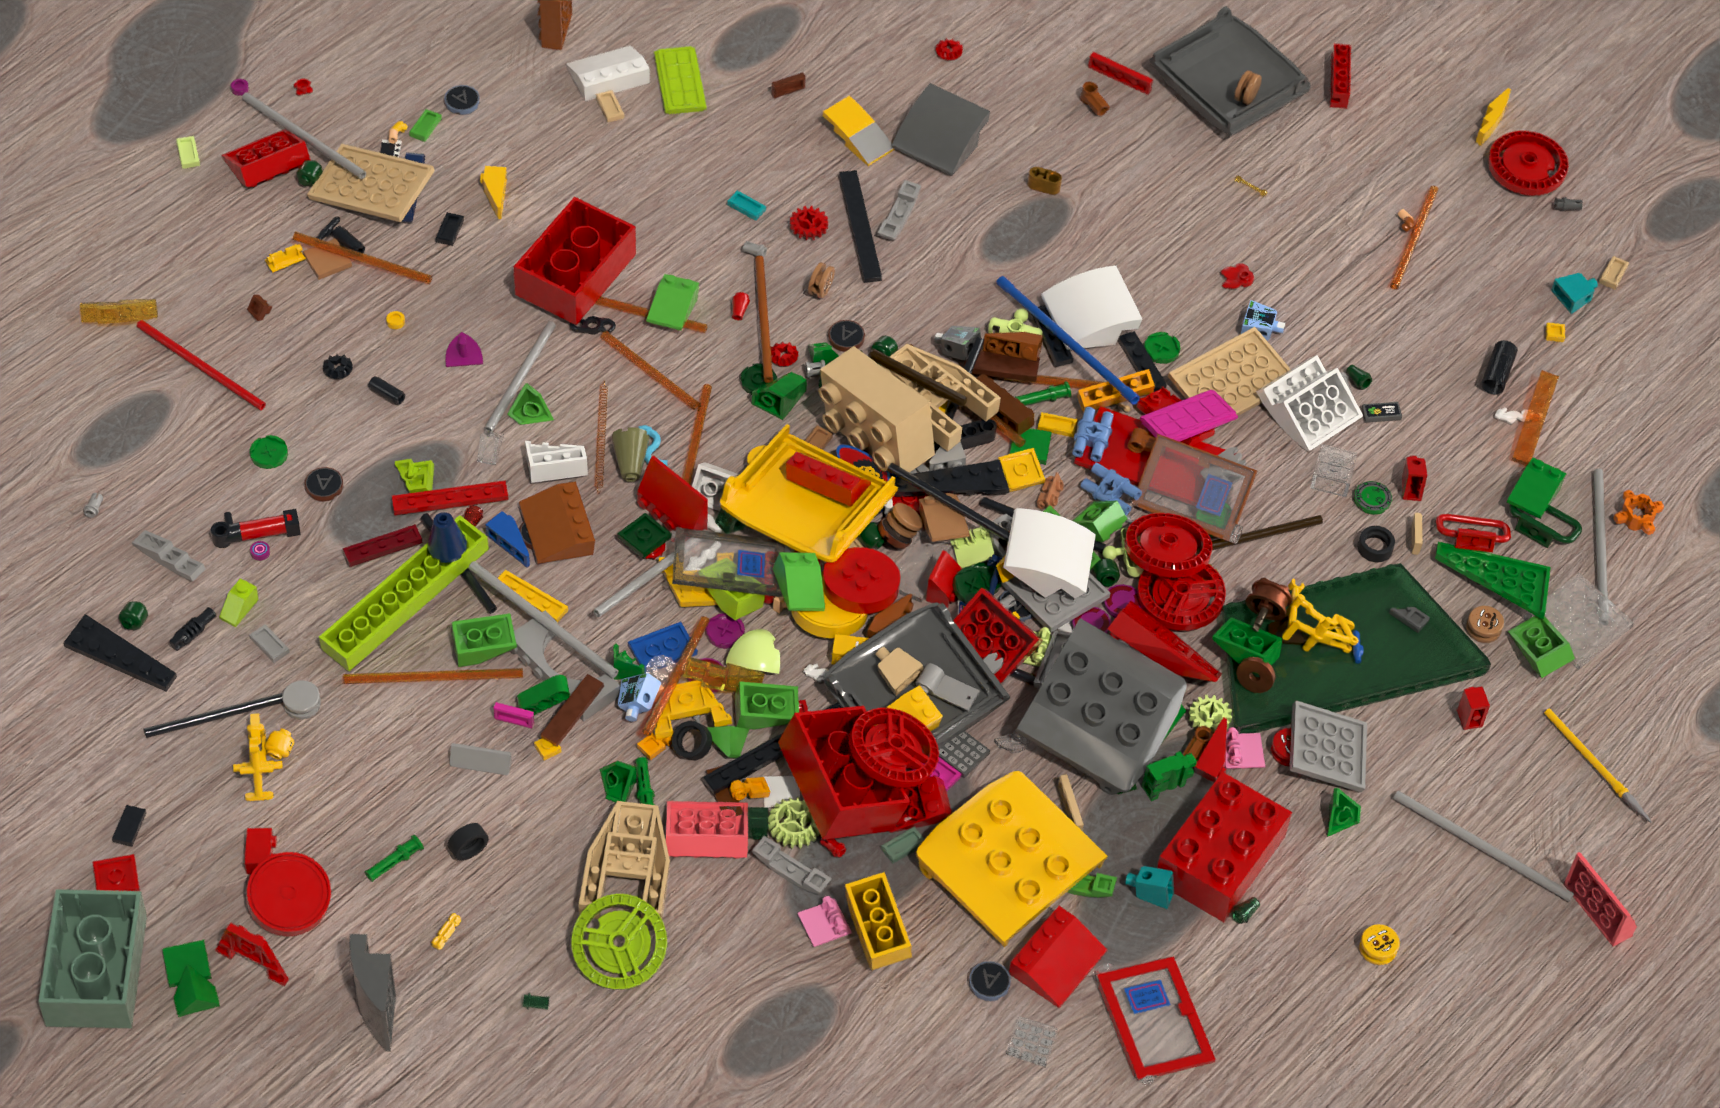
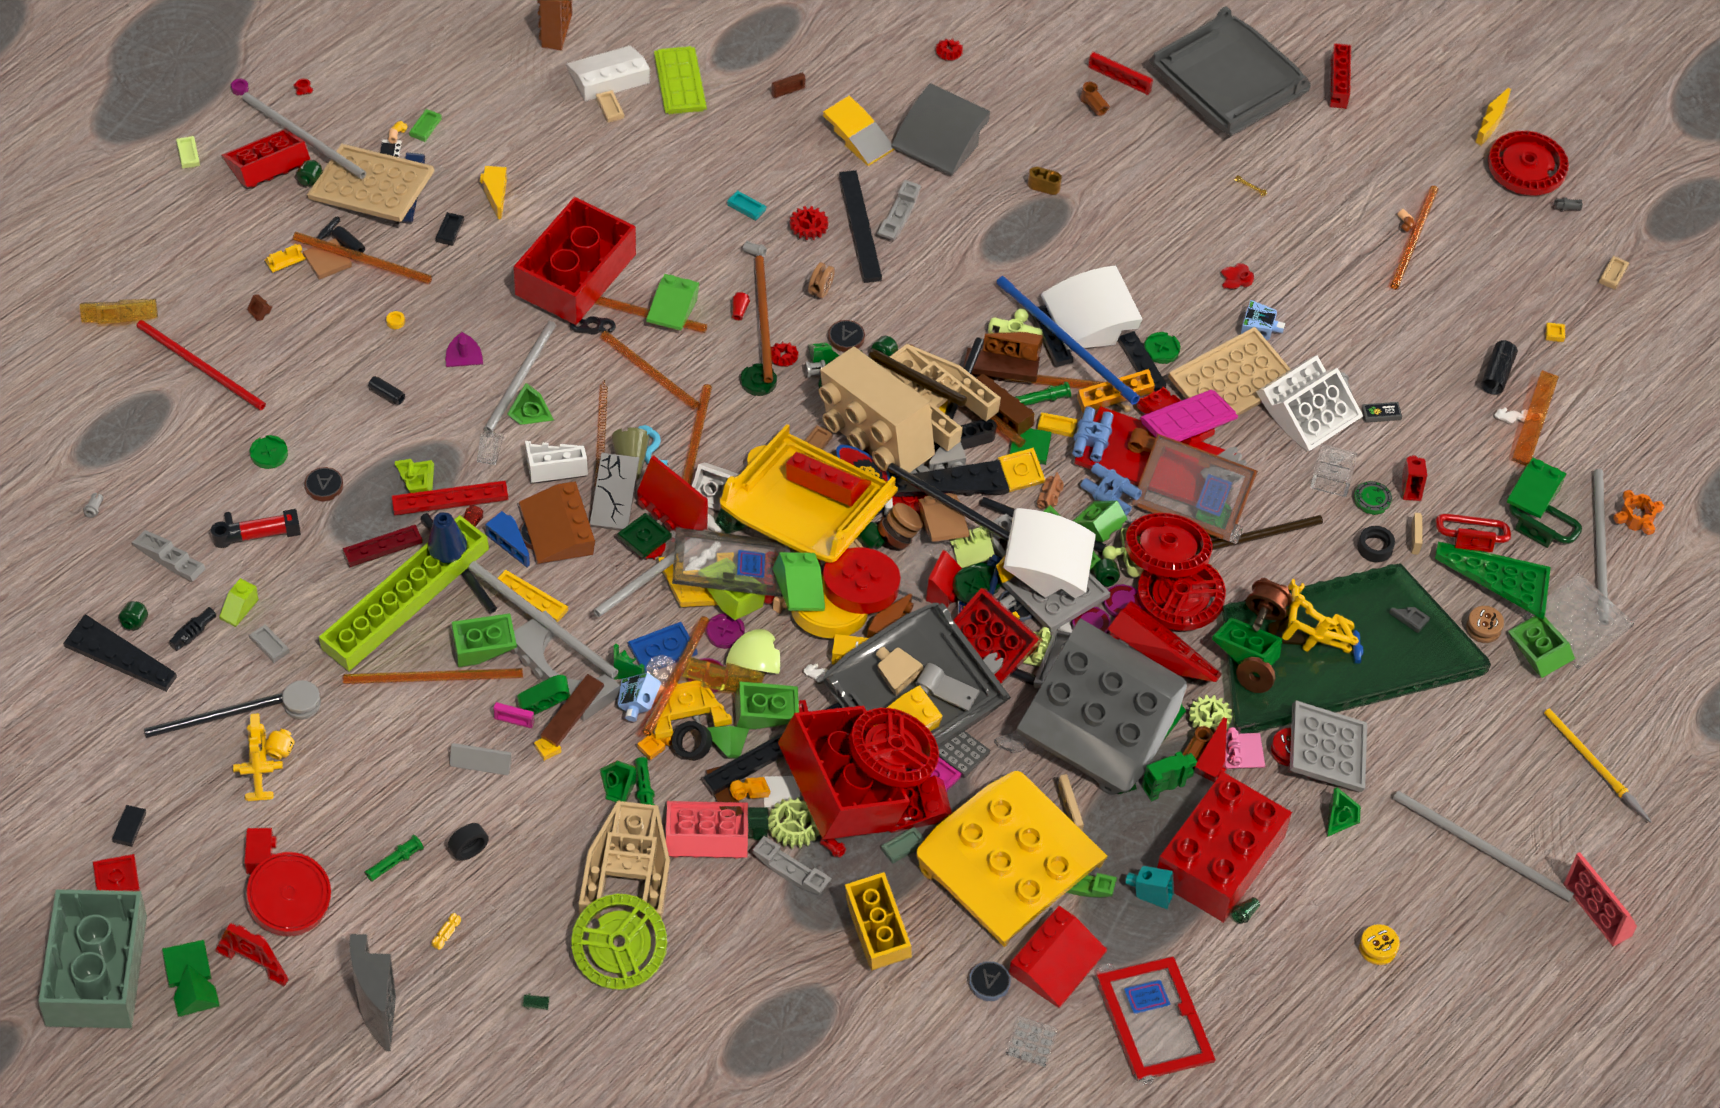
magenta tile [250,541,270,561] -> none
black gear [323,354,353,379] -> none
tile [445,85,480,115] -> none
green slope [751,372,807,420] -> none
bright pink hinge [797,896,852,947] -> none
dark grey torso [935,326,981,361] -> none
medium nougat head [1235,70,1262,105] -> none
dark green cone [1346,365,1372,389] -> none
red brick [1457,686,1490,730] -> none
teal torso [1551,273,1598,314] -> none
none -> light grey tile [590,453,639,531]

